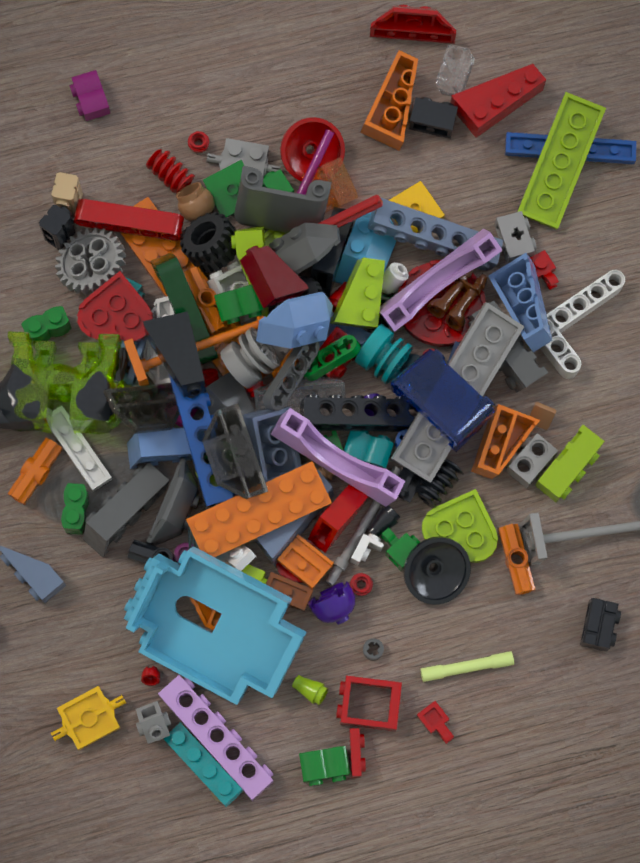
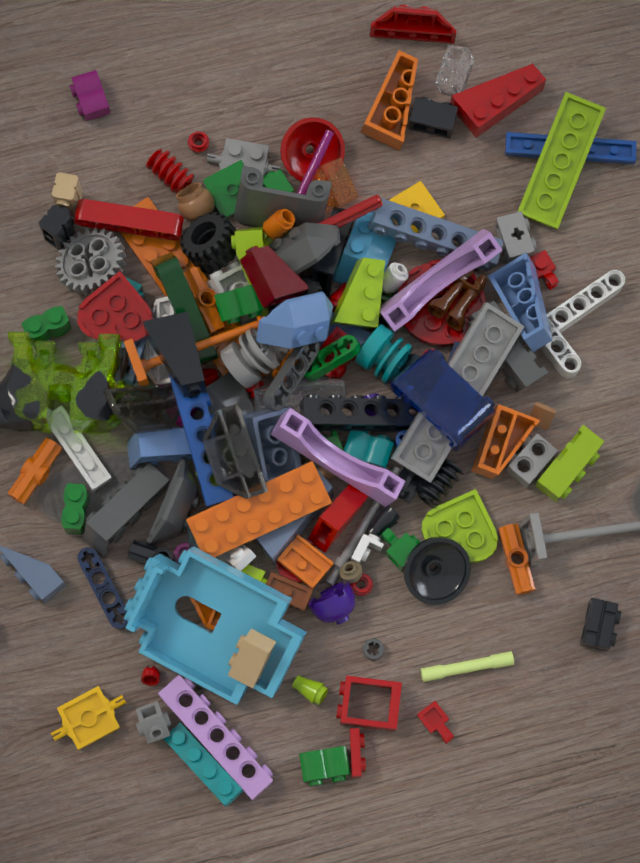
none -> dark blue beam [77,547,128,630]
none -> tan brick [228,629,276,688]
none -> orange brick [263,209,295,240]
none -> dark tan plate [339,561,362,583]

